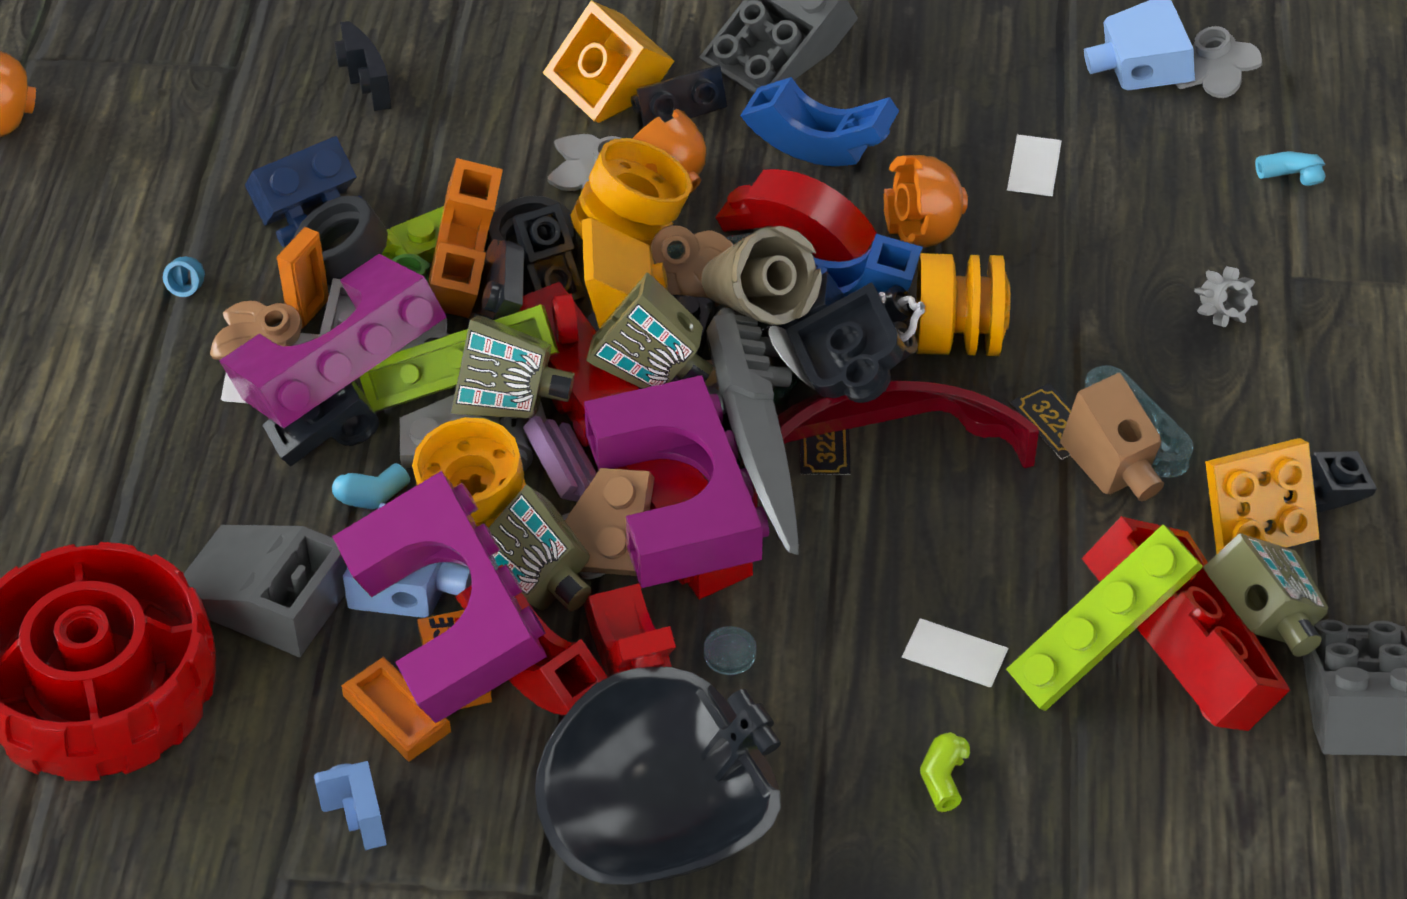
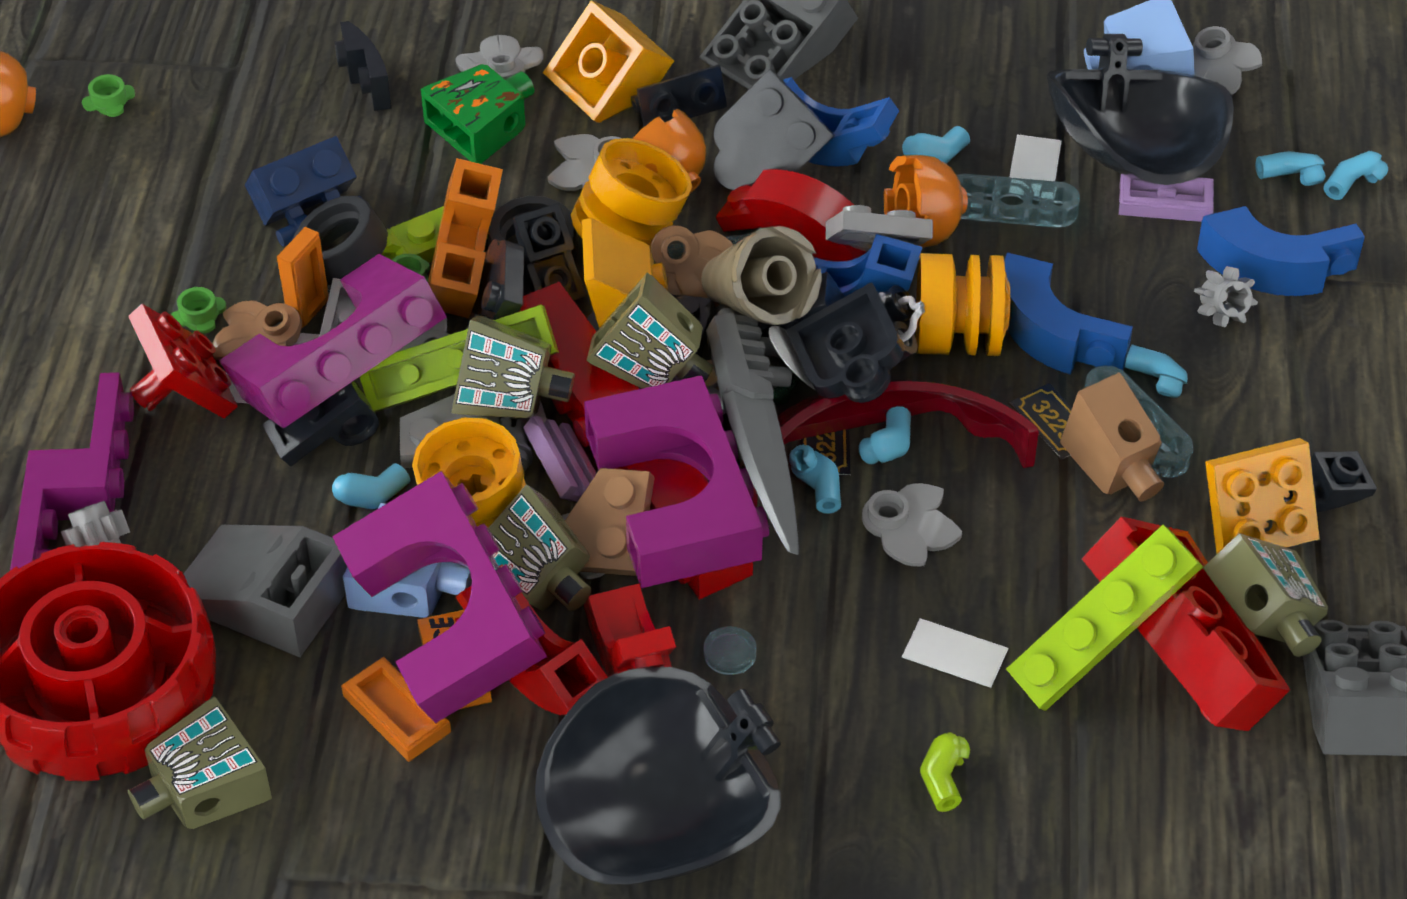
dark azure hinge [163,256,205,297] -> none
medium blue bracket [314,761,387,850] -> none
red tile [551,293,579,345] -> none
none -> magenta bracket [10,372,134,570]
none -> light grey gear [61,501,130,547]
none -> bright green plate [82,74,135,117]
none -> red plate [128,304,238,419]
none -> olive torso [128,697,272,829]
none -> bright green plate [171,287,226,334]
none -> green torso [421,64,535,164]
none -> light grey plate [456,35,544,80]
none -> plate [714,69,835,190]
none -> medium azure arm [789,444,841,514]
none -> light grey wing [826,205,933,251]
none -> medium azure arm [859,407,911,464]
none -> light grey plate [862,483,962,567]
none -> medium azure arm [902,126,970,163]
none -> clear light blue beam [957,174,1080,227]
none -> blue arch [1004,253,1133,375]
none -> black piece [1046,34,1234,185]
none -> lavender tile [1119,174,1213,222]
none -> medium azure arm [1125,345,1188,398]
none -> blue arch [1197,206,1365,296]
none -> medium azure arm [1324,151,1388,200]

